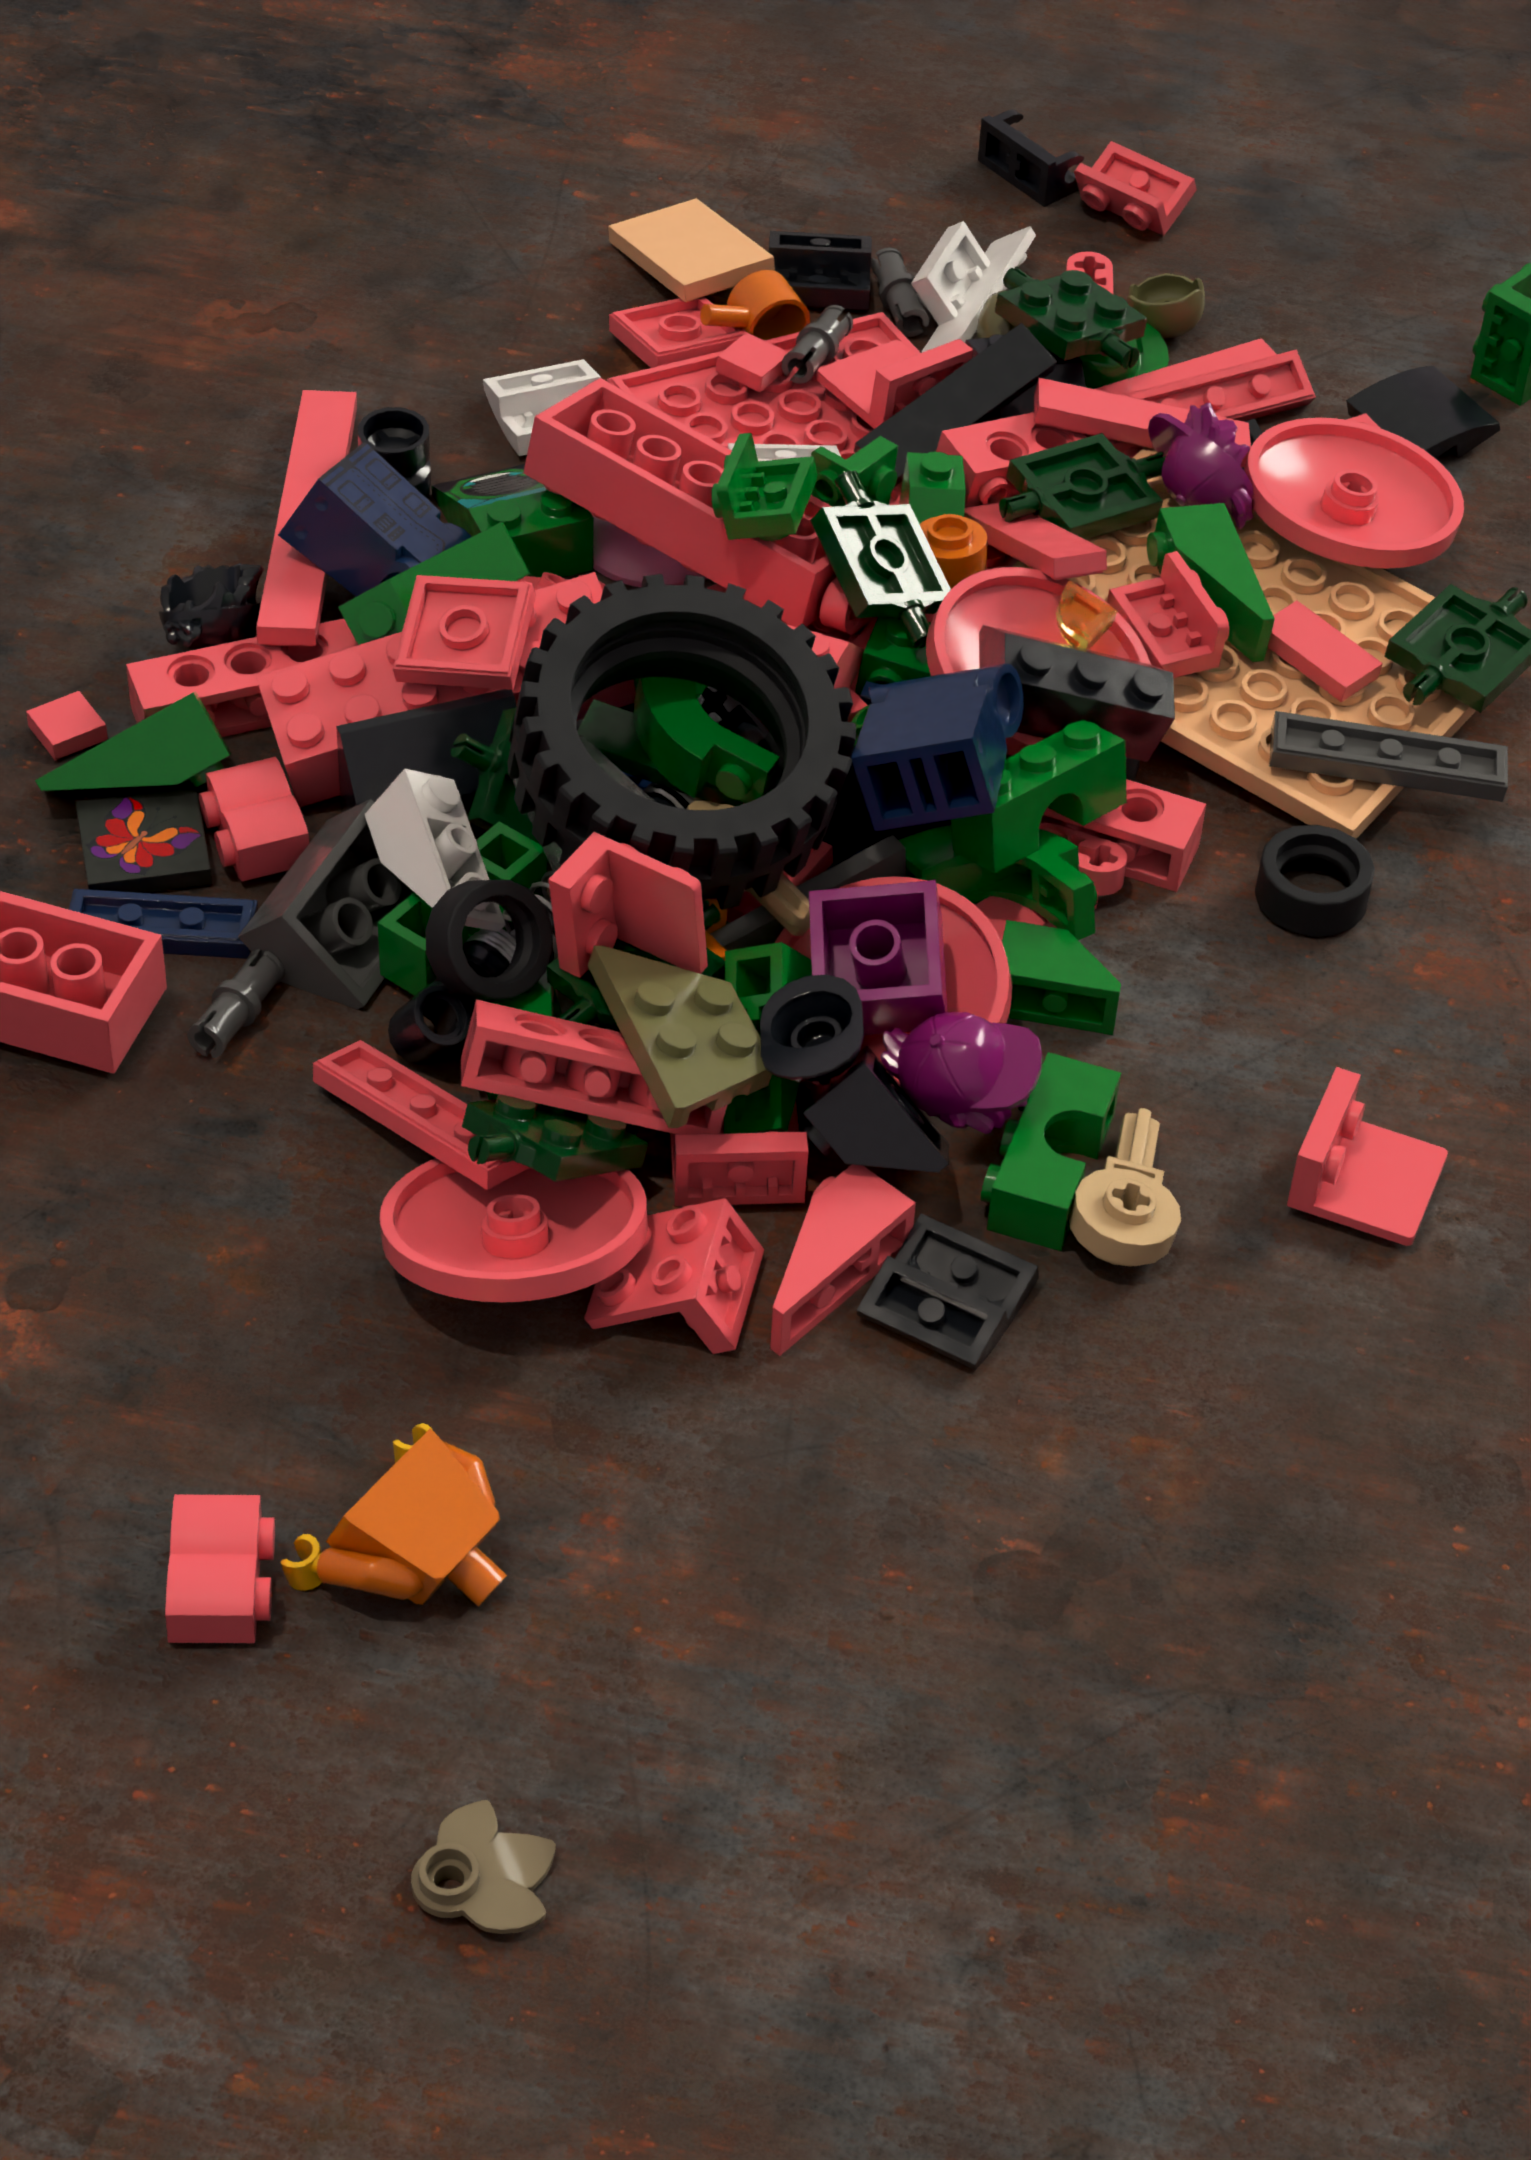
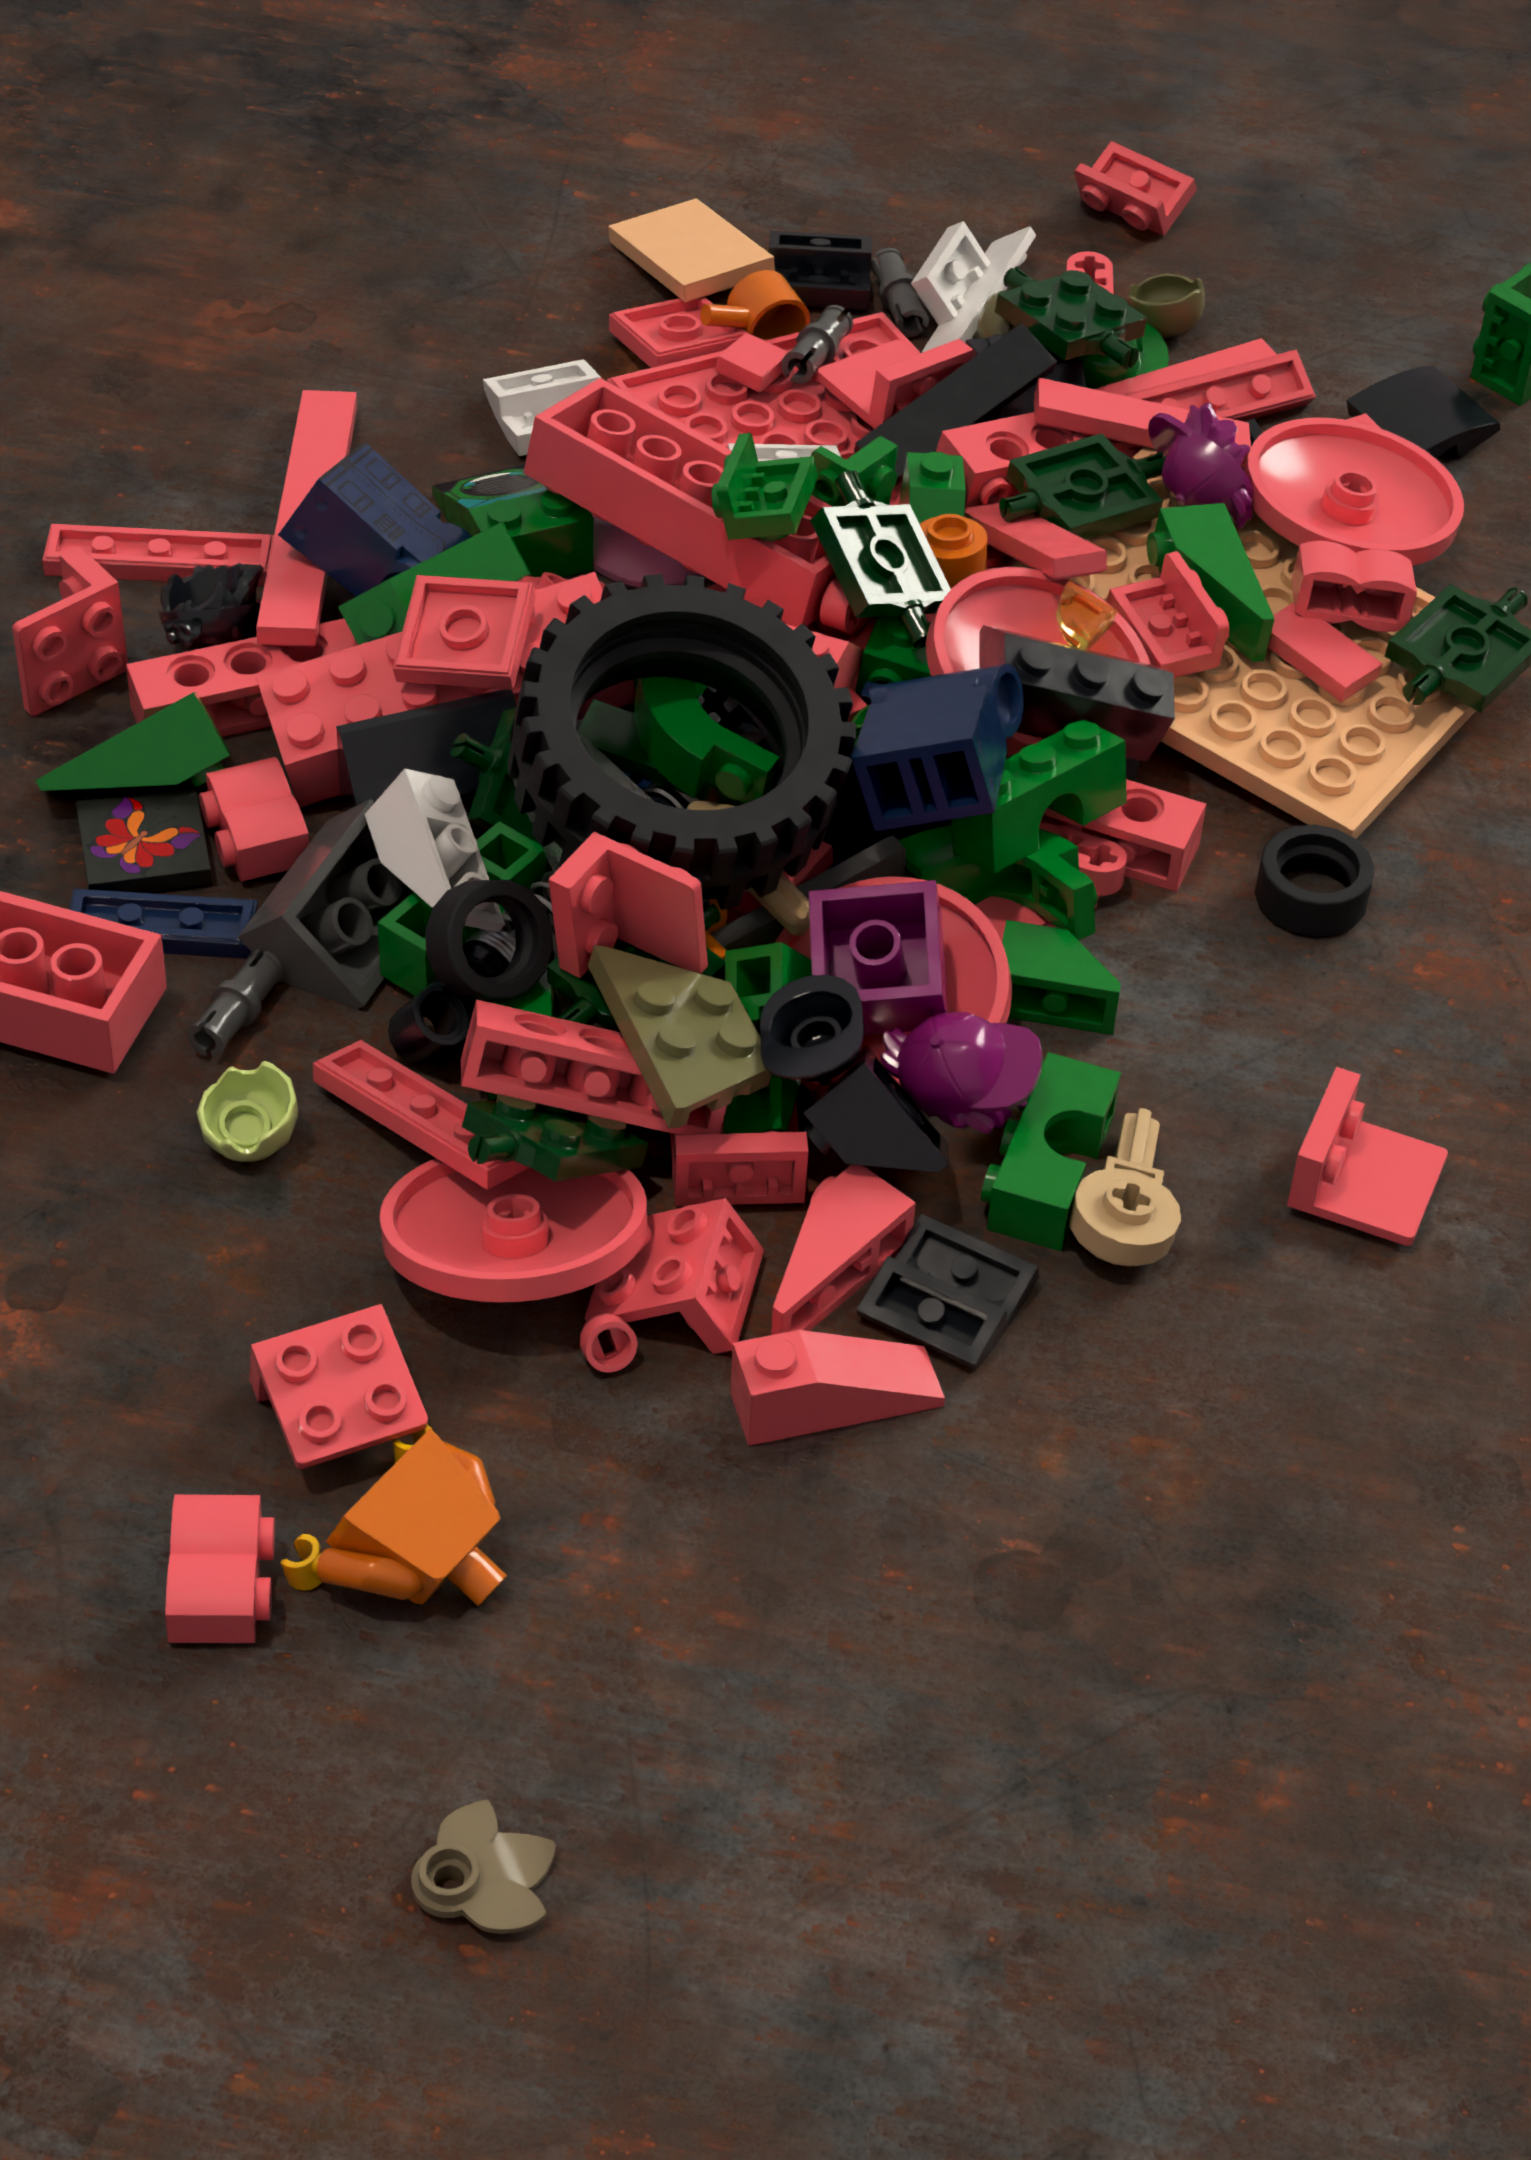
coral tile [26,691,108,760] -> none
black wheel [358,407,431,499] -> none
black hinge [978,109,1084,207] -> none
dark grey tile [1269,711,1508,802] -> none
none -> coral bracket [12,546,128,717]
none -> coral tile [42,524,274,586]
none -> yellowish green hair [197,1061,298,1162]
none -> coral bracket [249,1304,428,1469]
none -> coral hinge [580,1313,638,1373]
none -> coral slope [730,1330,945,1446]
none -> coral brick [1291,541,1417,632]

